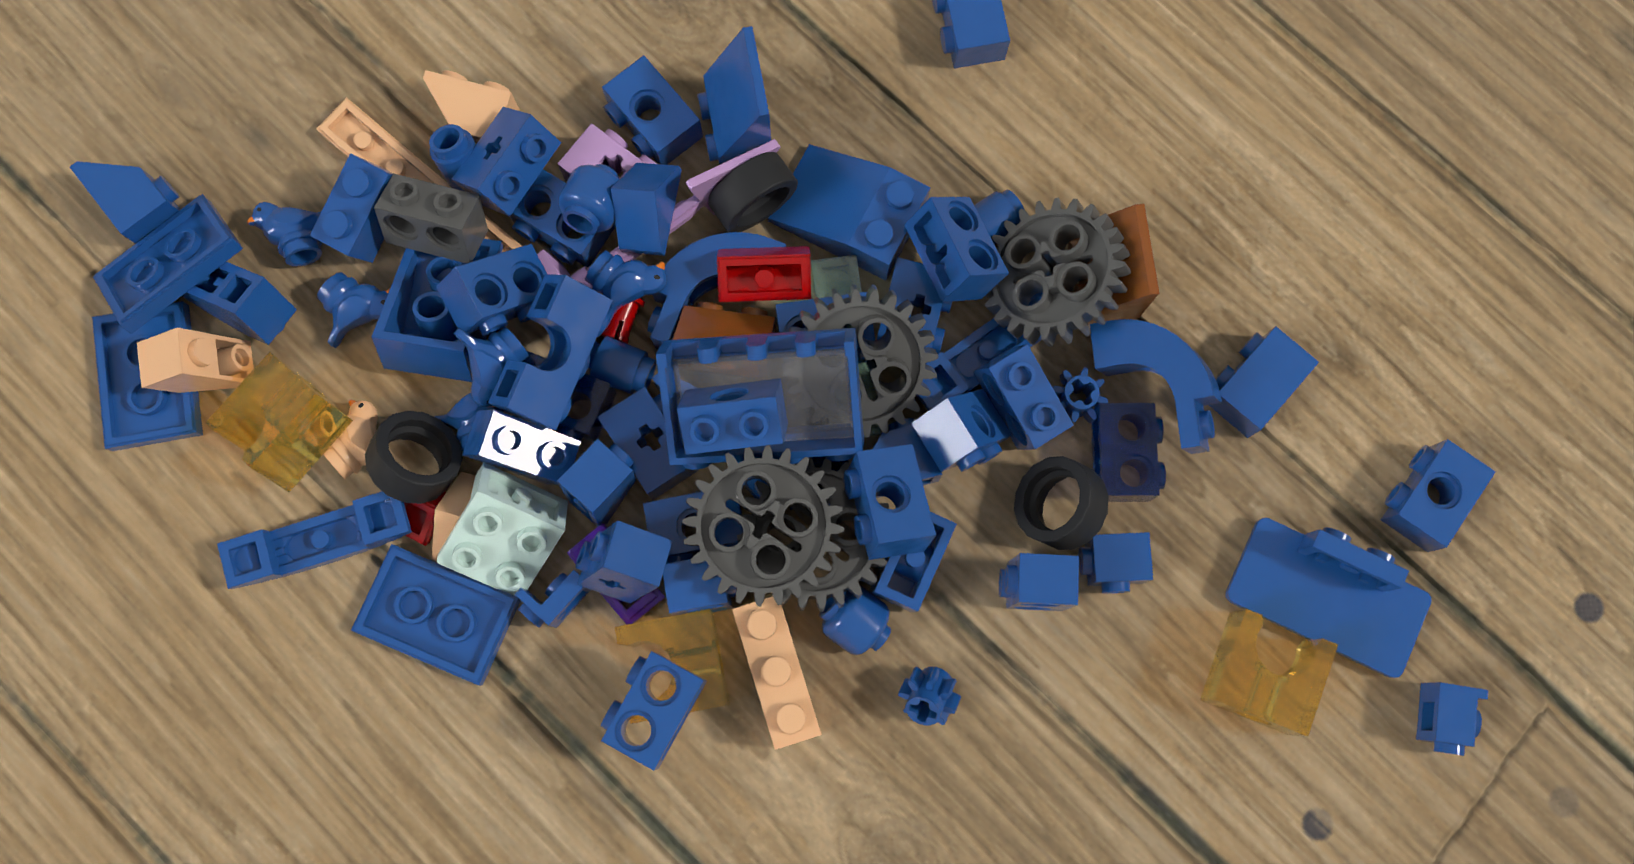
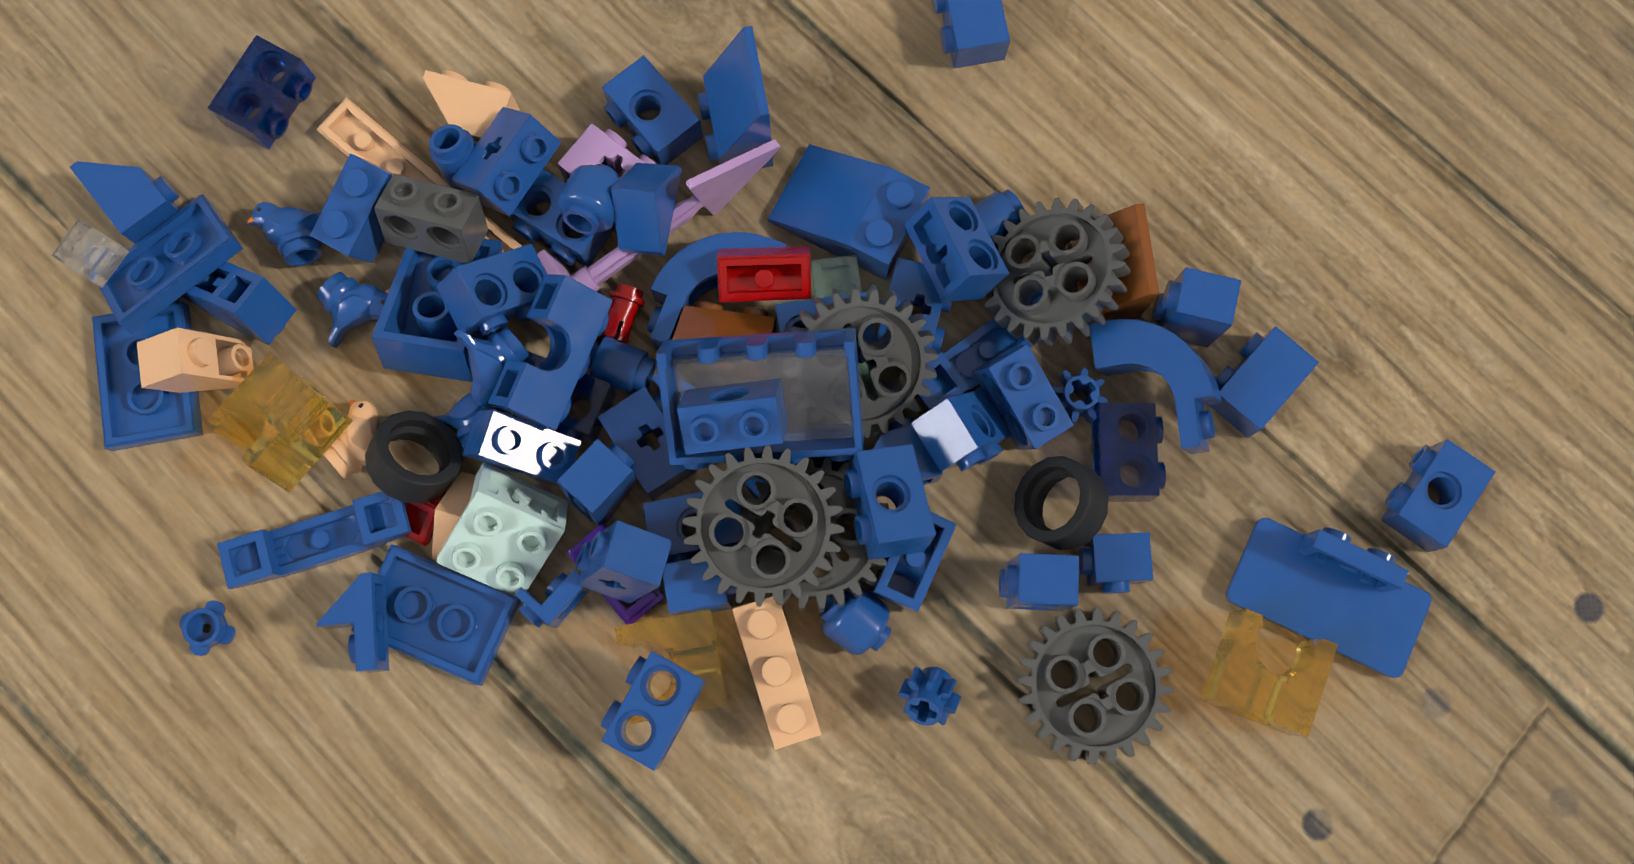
blue animal [585,250,667,328] -> none
black tyre [708,152,798,232] -> none
blue brick [1416,682,1488,756] -> none
none -> clear bracket [51,219,129,288]
none -> blue plate [180,601,236,656]
none -> clear blue brick [207,35,316,149]
none -> blue slope [316,572,389,673]
none -> dark grey gear [1015,607,1174,765]
none -> blue brick [1151,267,1242,348]

